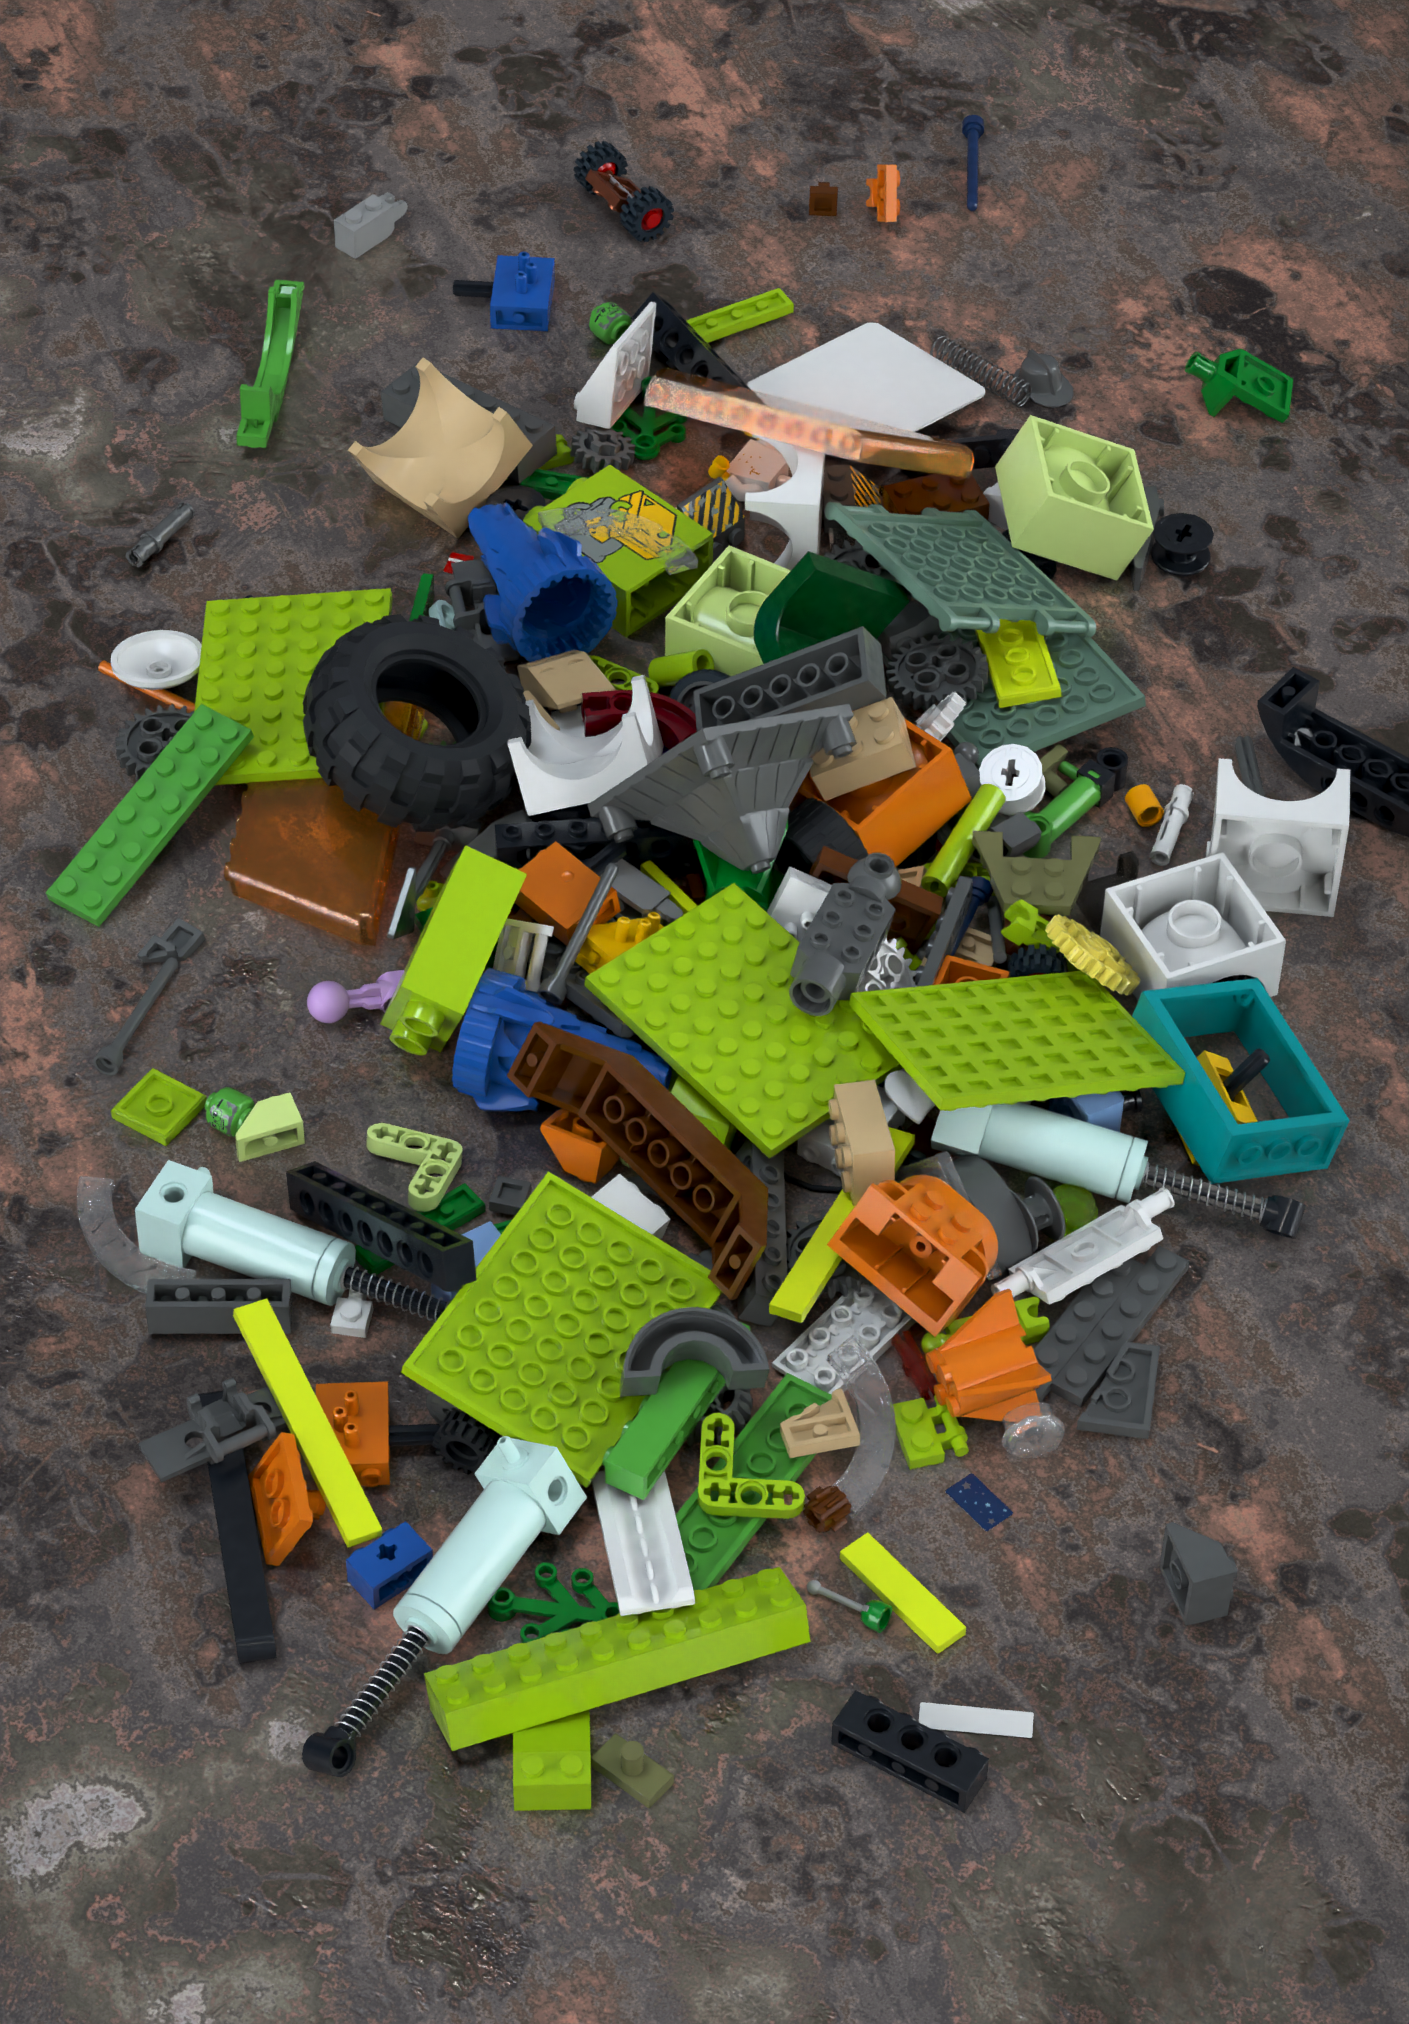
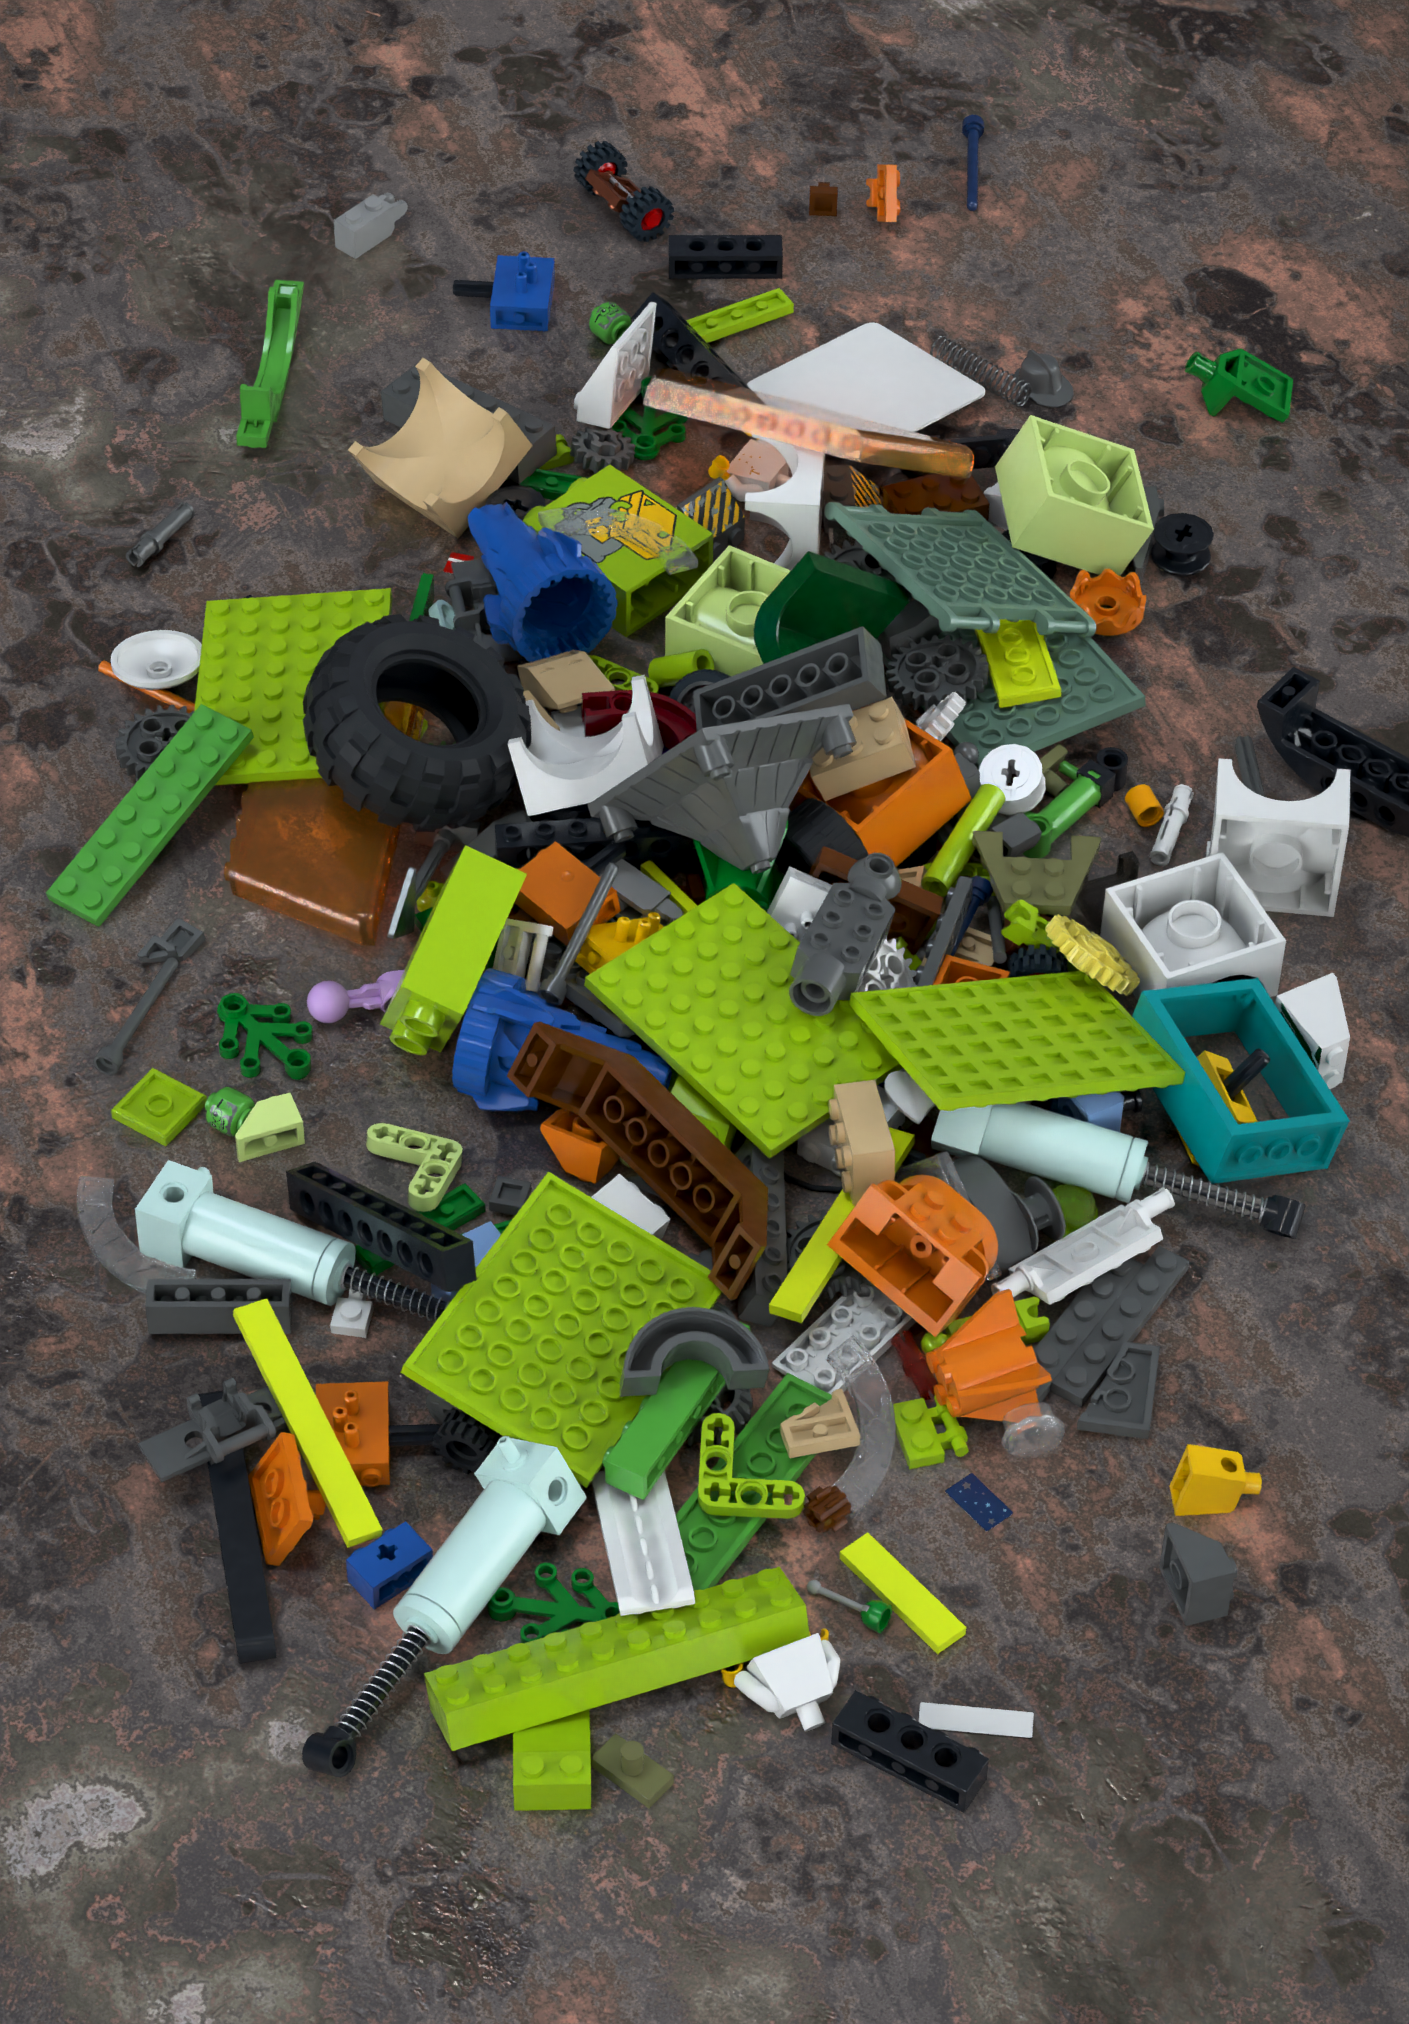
none -> green plant [217,993,313,1080]
none -> black brick [668,235,783,279]
none -> white torso [721,1628,840,1732]
none -> orange plate [1069,569,1146,636]
none -> yellow torso [1169,1444,1262,1516]
none -> white slope [1275,973,1350,1089]

